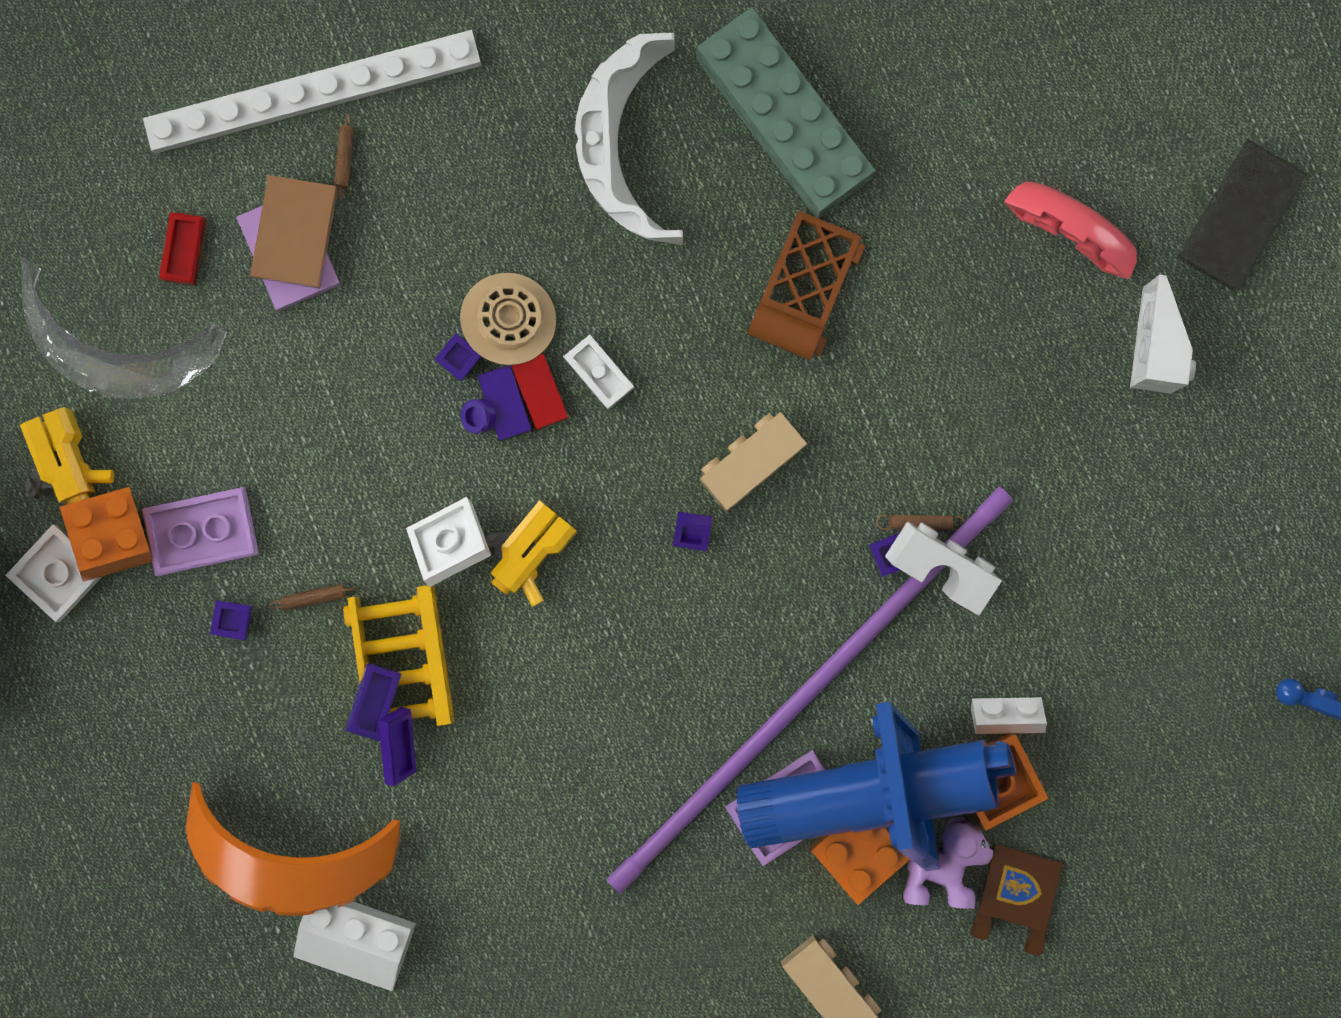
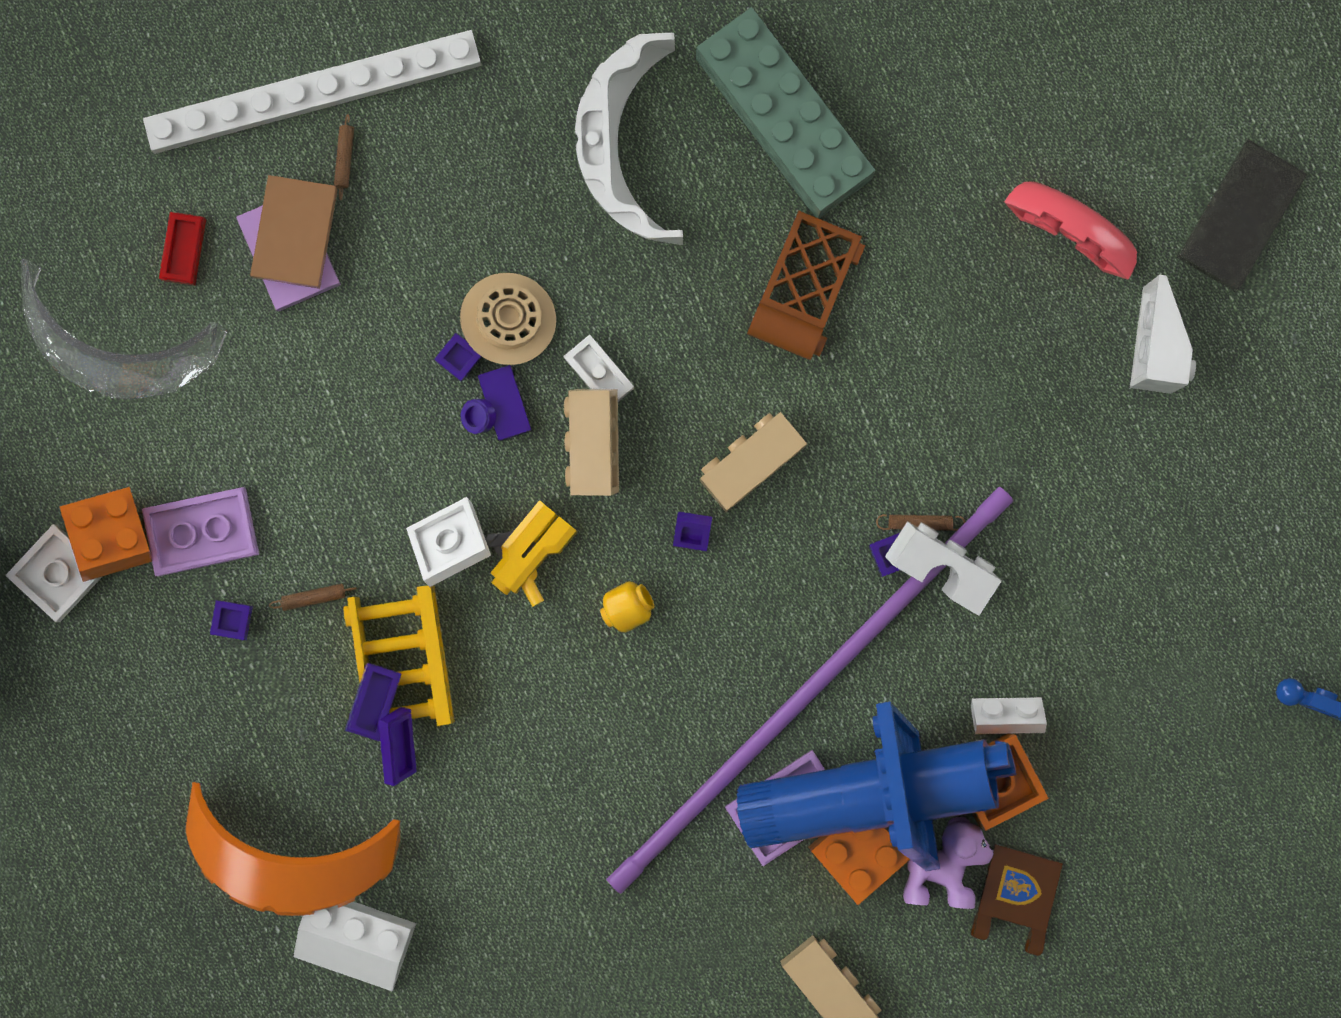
yellow piece [20,407,114,504] -> none
red tile [511,354,569,431] -> none
none -> tan brick [564,389,619,496]
none -> yellow head [600,581,654,633]

